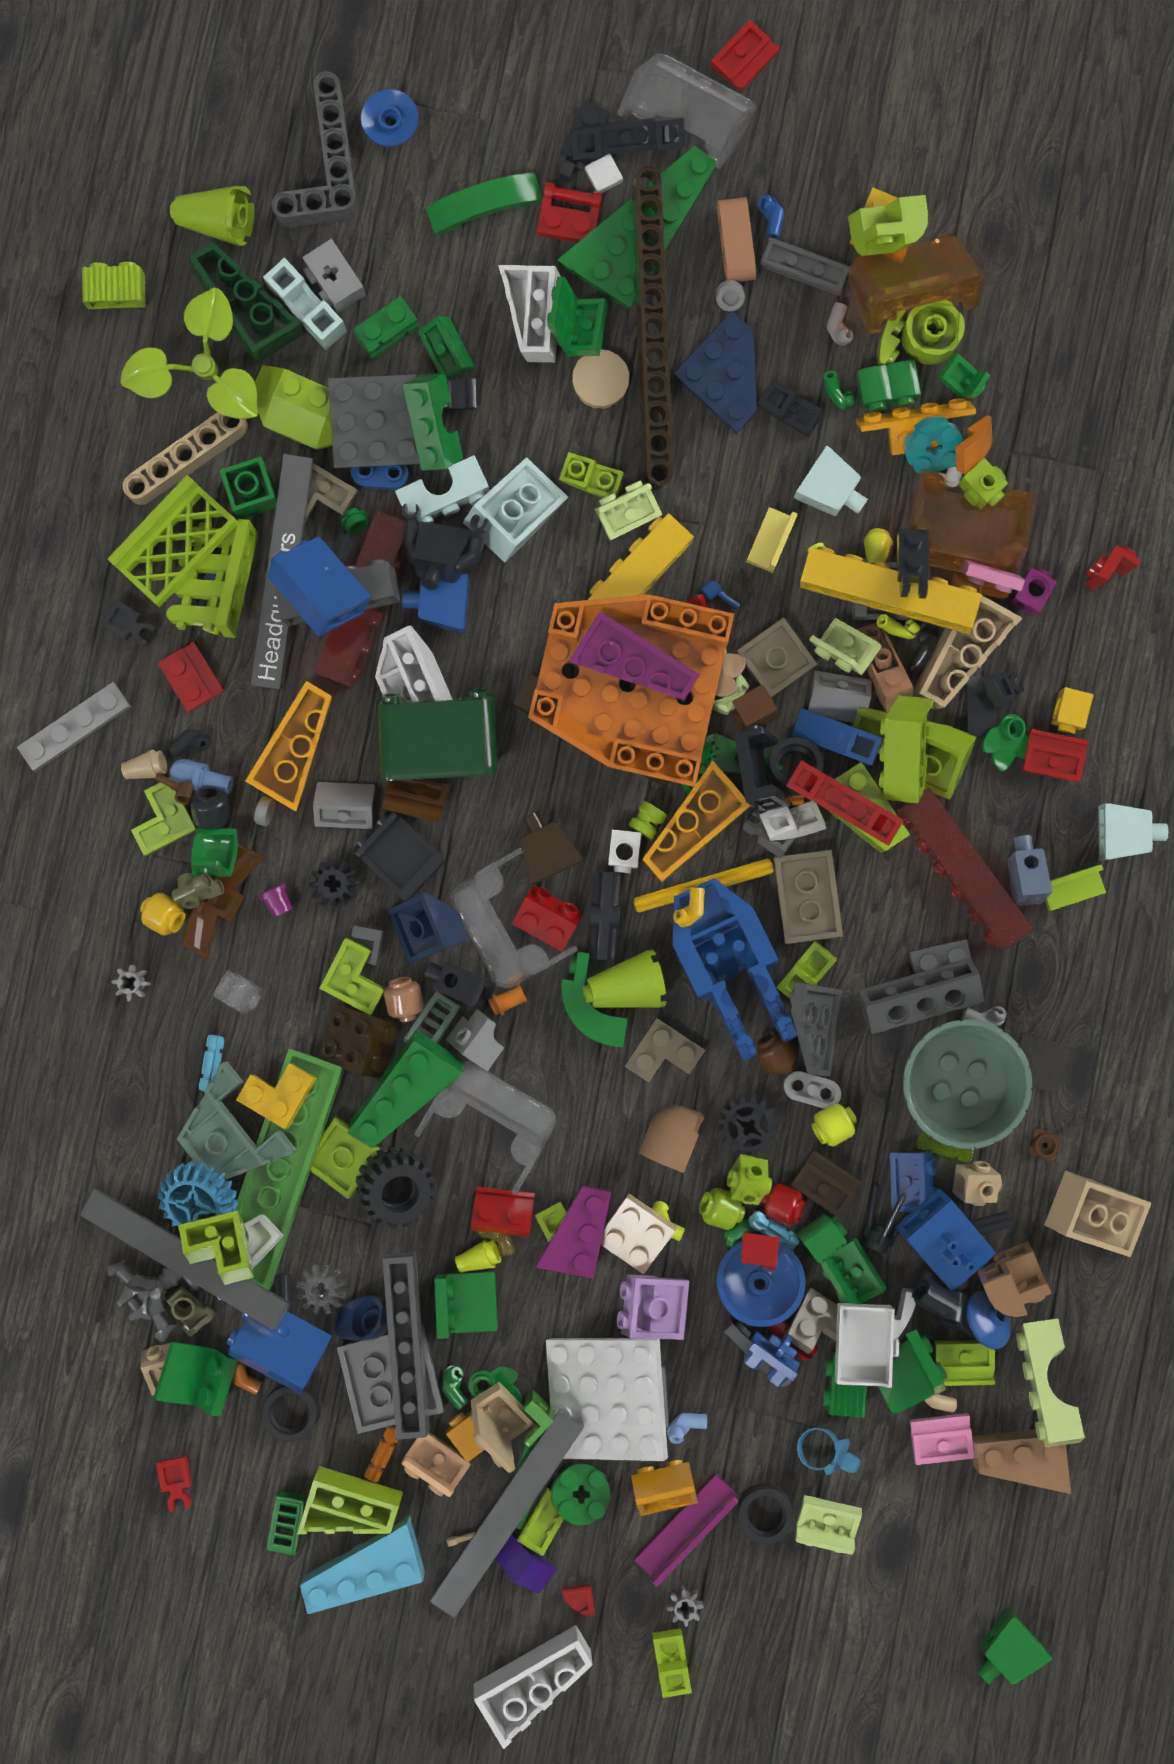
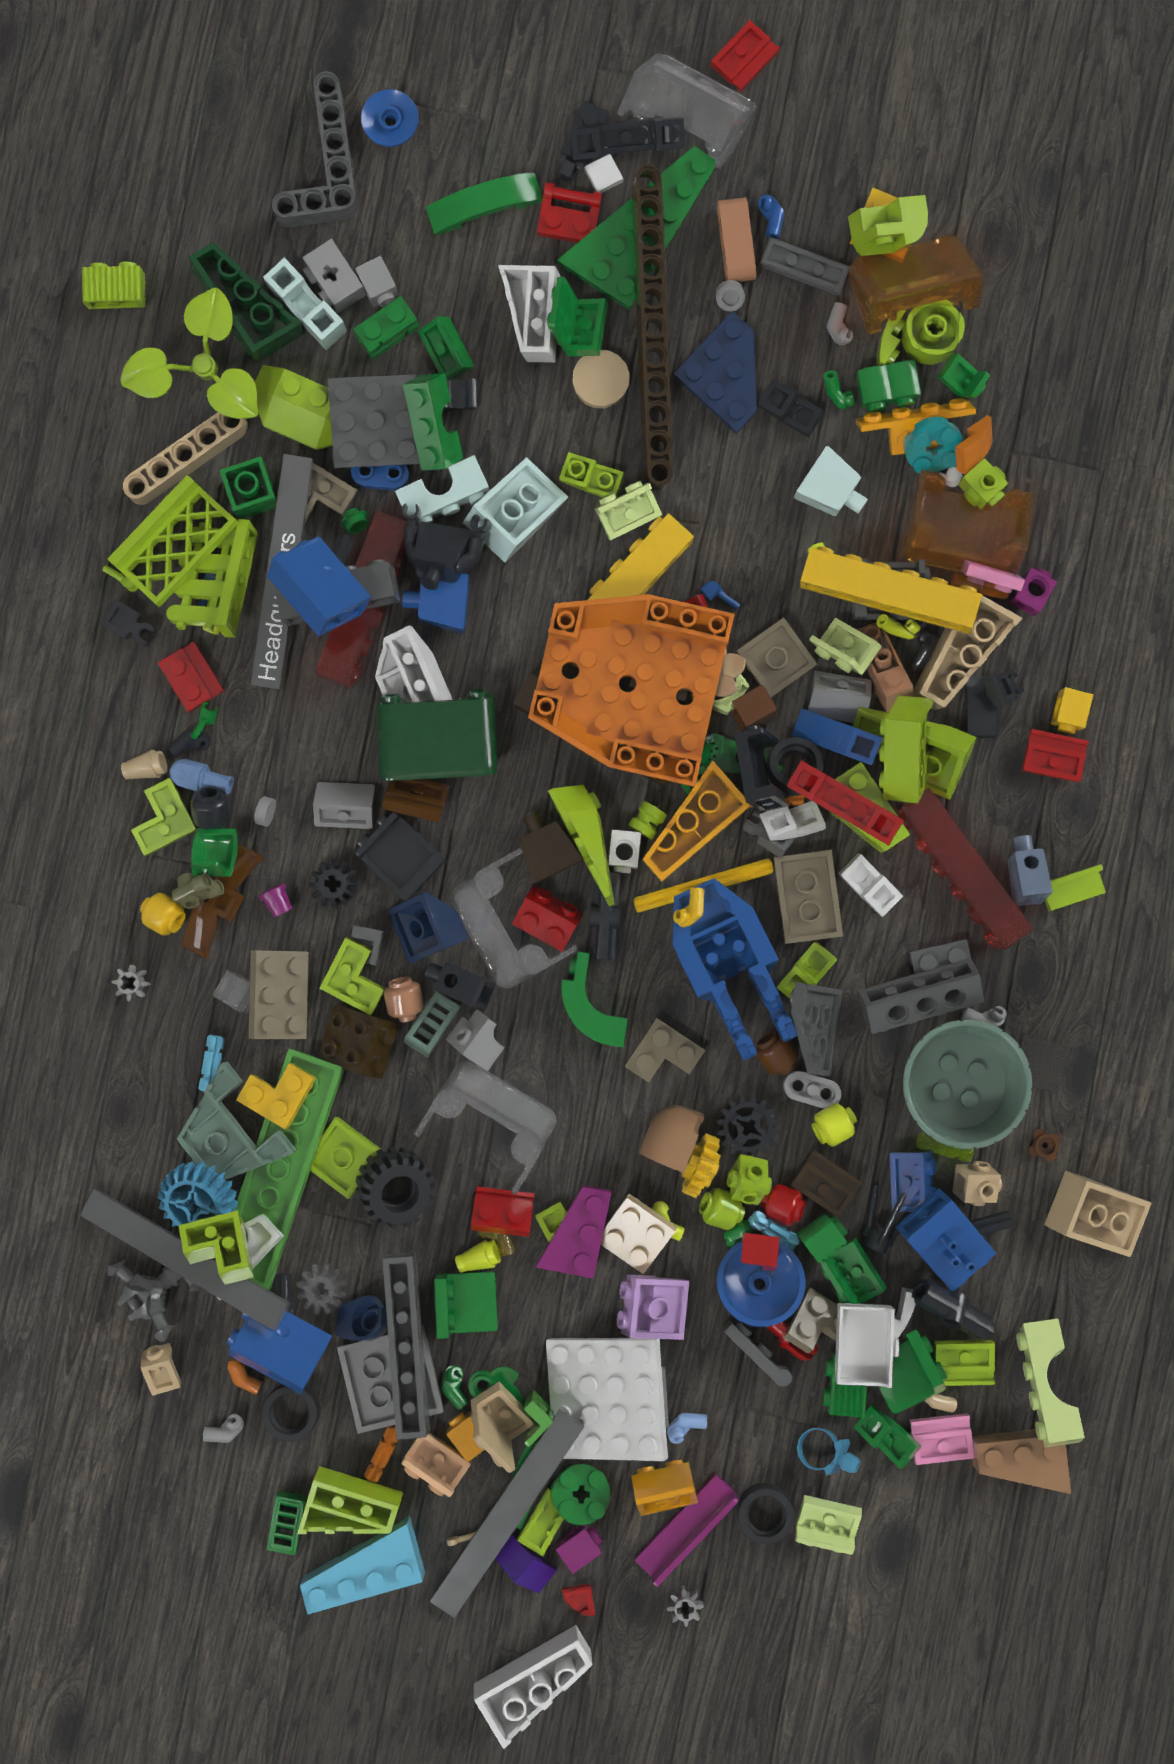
light grey plate [17,682,131,772] -> none
green bracket [154,1342,238,1417] -> none
reddish brown hand [155,773,193,805] -> none
red plate [156,1455,192,1512] -> none
olive plate [166,1285,216,1337] -> none
lime cone [170,185,254,246] -> none
light orange wedge [245,681,332,812] -> none
green wedge [347,1029,464,1148] -> none
orange pin [488,985,527,1016] -> none
magenta wing [568,611,700,700] -> none
lime cone [582,949,666,1008] -> none
lime slope [652,1628,692,1698] -> none
blue hips [744,1331,800,1387] -> none
light yellow panel [746,507,798,573] -> none
neon yellow cone [863,528,893,565] -> none
black hinge [897,528,929,599] -> none
blue dish [967,1290,1011,1349] -> none
green torso [977,1608,1053,1685] -> none
medium nougat brick [978,1241,1052,1317] -> none
green plate [982,714,1029,772] -> none
red bracket [1084,545,1141,591] -> none
light aqua torso [1098,804,1168,861] -> none
none -> lime hand [102,565,143,592]
none -> green hand [191,702,219,739]
none -> light grey arm [203,1414,244,1443]
none -> dark tan plate [249,950,309,1039]
none -> light grey brick [355,255,399,308]
none -> lime wedge [548,785,614,907]
none -> magenta brick [555,1525,603,1574]
none -> yellow gear [680,1133,721,1198]
none -> white slope [838,853,903,917]
none -> green slope [854,1405,921,1469]

